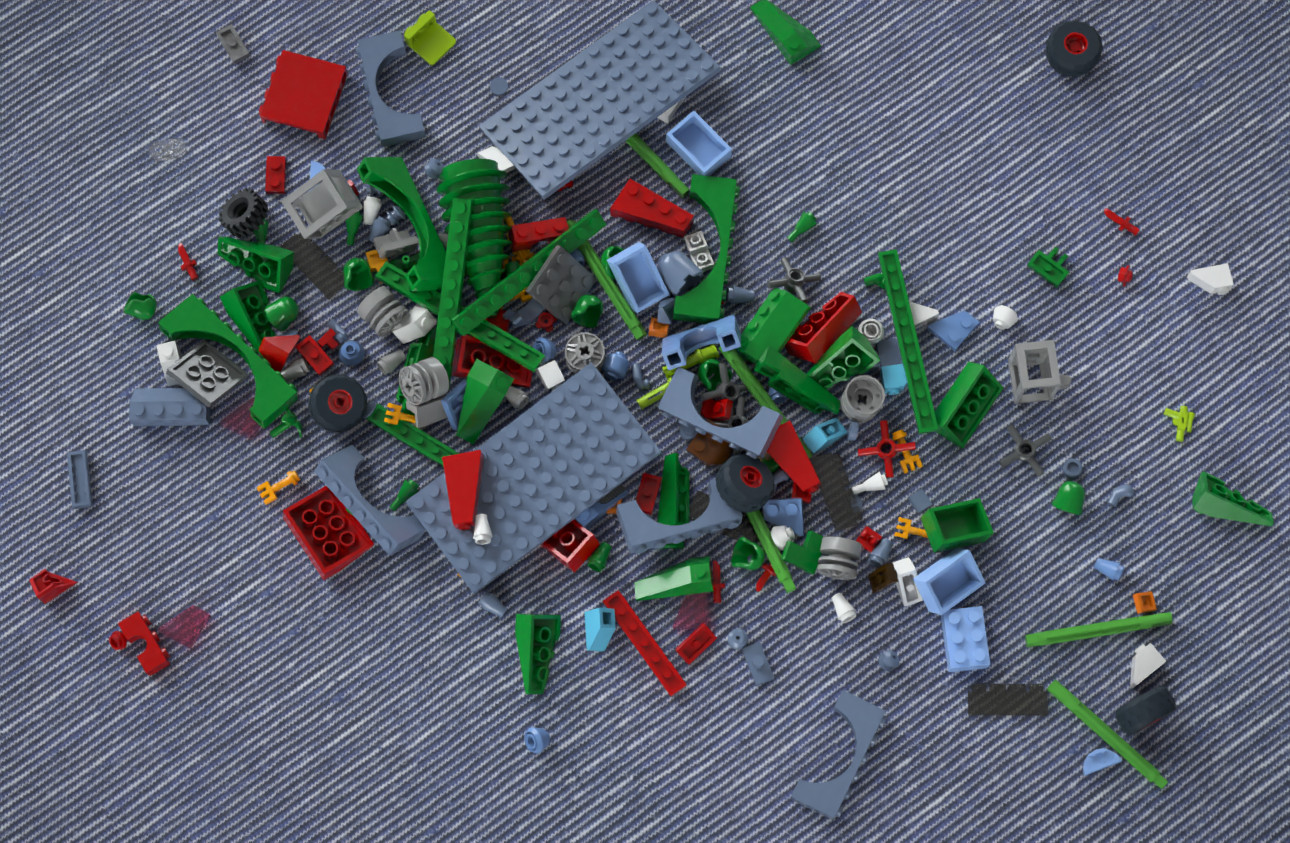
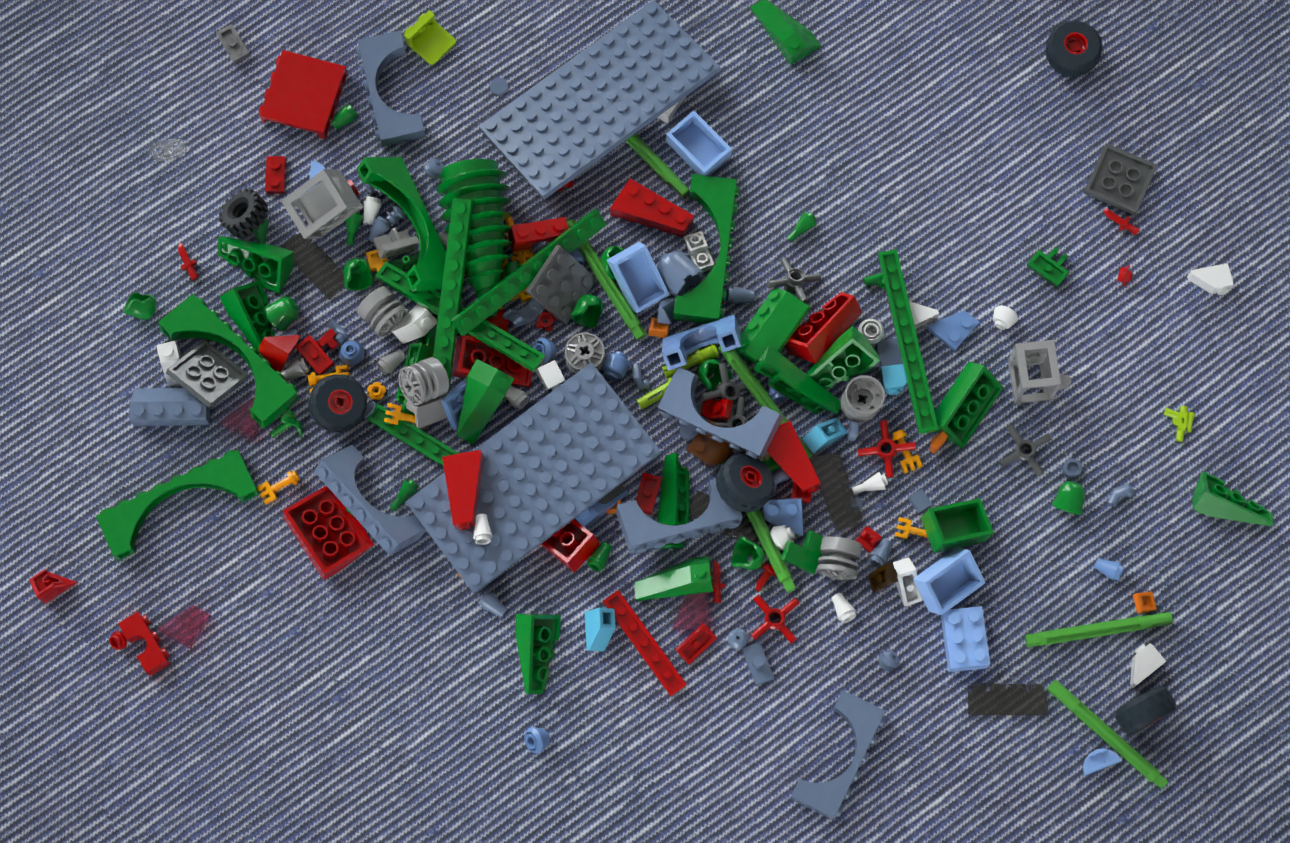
sand blue plate [67,450,93,509] -> none
white slope [477,146,515,172] -> none
none -> green arch [96,450,259,561]
none -> light orange hinge [307,365,350,387]
none -> green cone [330,104,358,130]
none -> light orange plate [367,382,386,400]
none -> red bar [750,594,800,644]
none -> orange tile [929,431,948,454]
none -> dark grey plate [1084,143,1158,215]

